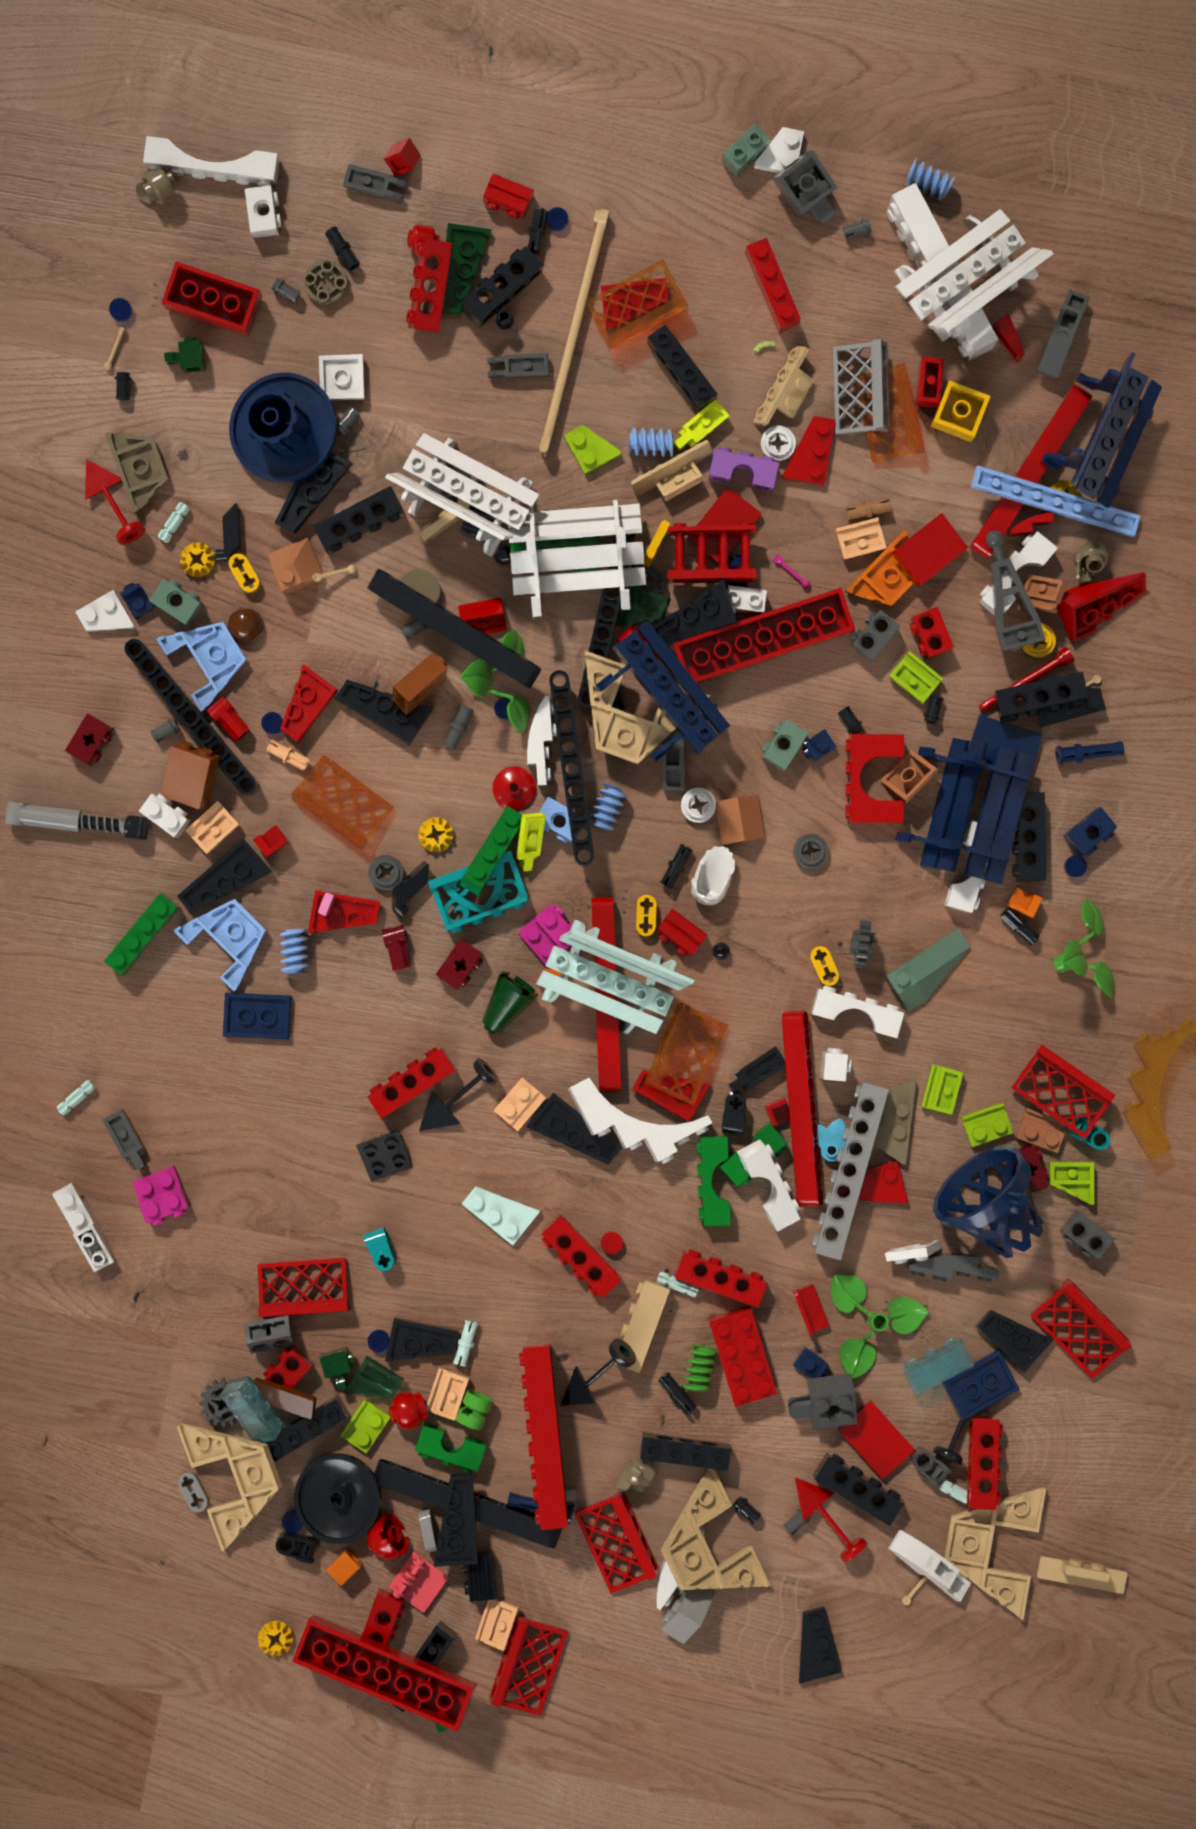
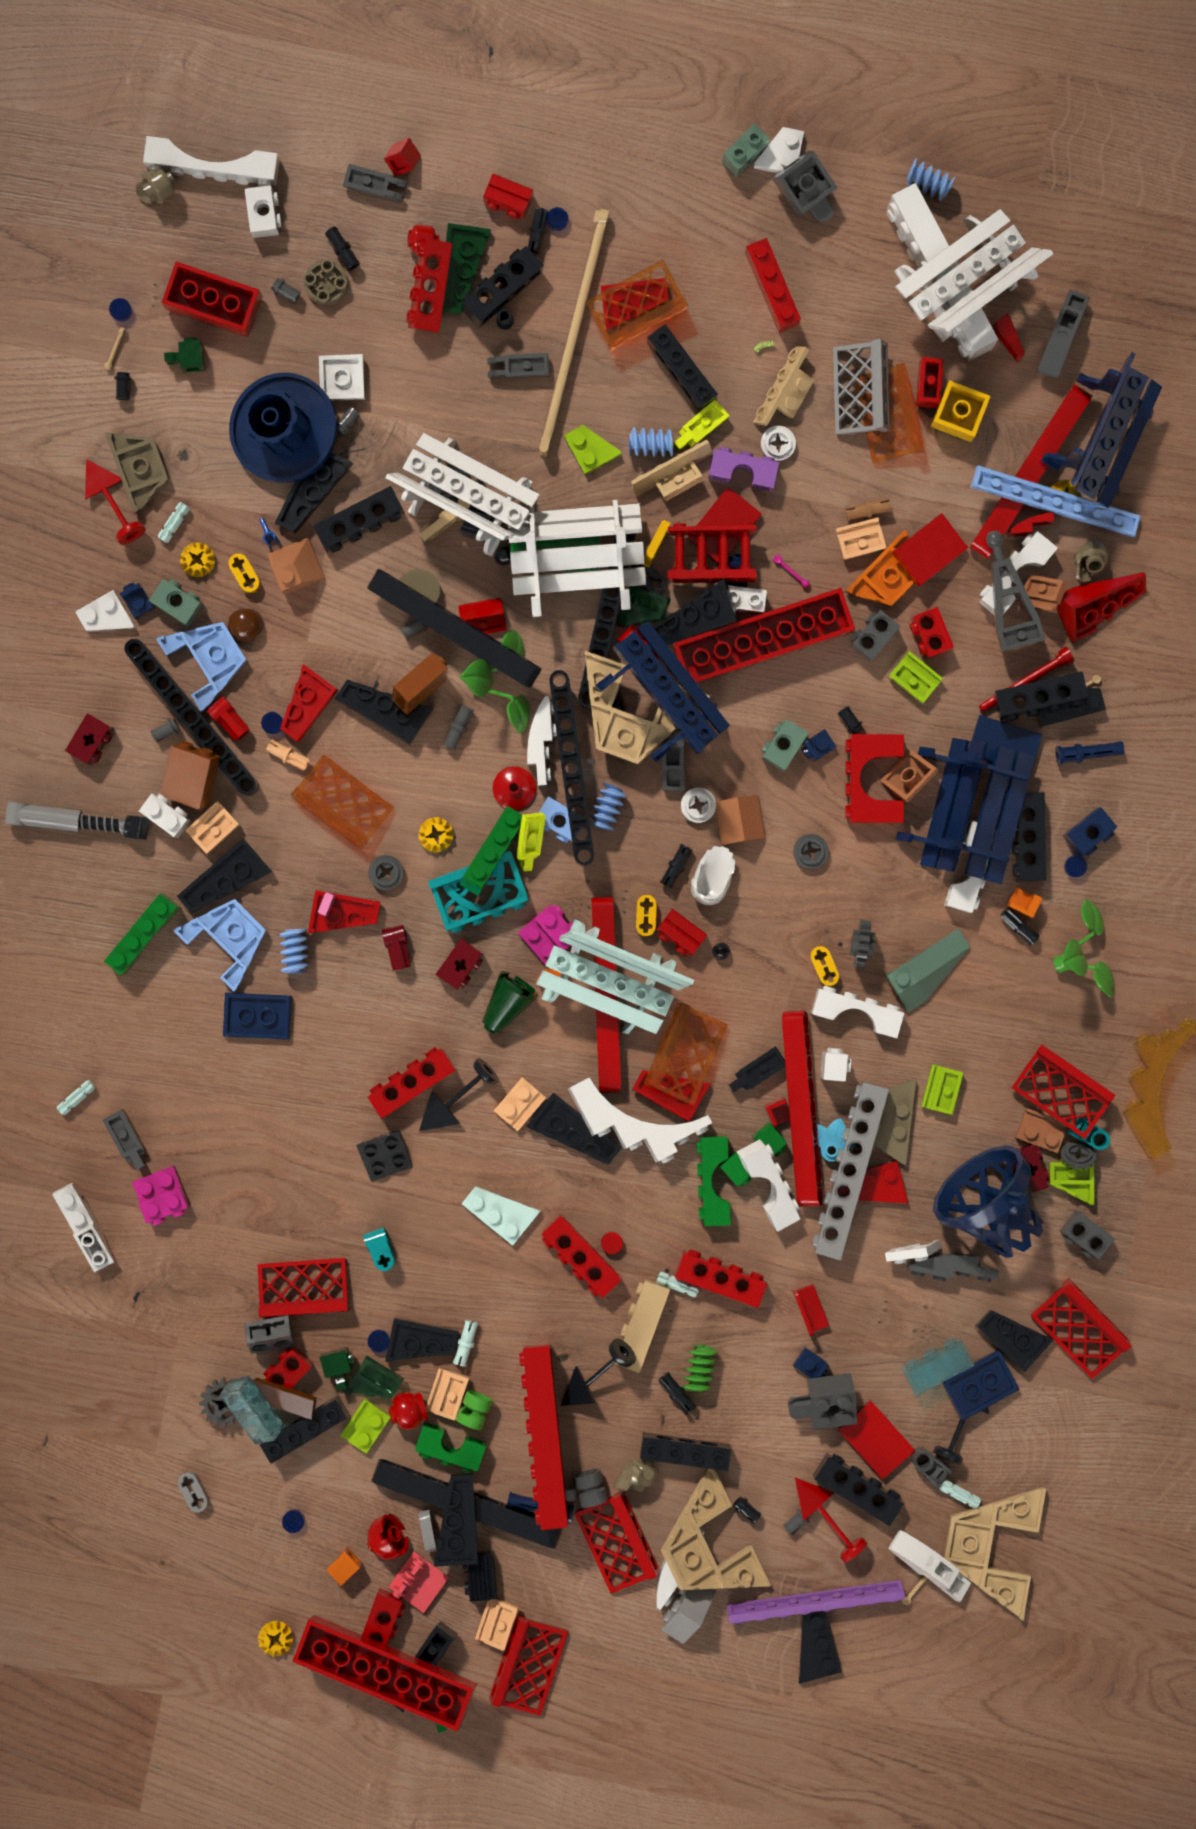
tan wing [177,1423,282,1551] -> none
black piece [215,503,241,562] -> none
red panel [253,825,289,858] -> none
black piece [276,1530,320,1564] -> none
black dish [294,1453,382,1544] -> none
tan hinge [312,565,356,582] -> none
black piece [392,861,429,918] -> none
clear blue tile [494,697,511,720] -> none
red brick [708,1305,777,1407] -> none
black piece [722,1091,746,1135] -> none
red wing [781,416,835,486] -> none
bright green plant [830,1274,929,1379] -> none
dark grey pin [843,219,872,241] -> none
black pin [923,695,944,724] -> none
lime plate [960,1102,1013,1147] -> none
red brick [966,1417,1003,1510] -> none
yellow gear [1022,623,1056,658] -> none
tan bracket [1037,1556,1127,1594] -> none
none -> blue hand [259,518,280,549]
none -> dark grey wheel [573,1468,608,1508]
none -> medium lavender plate [726,1580,905,1624]
none -> dark grey gear [1060,1142,1096,1170]

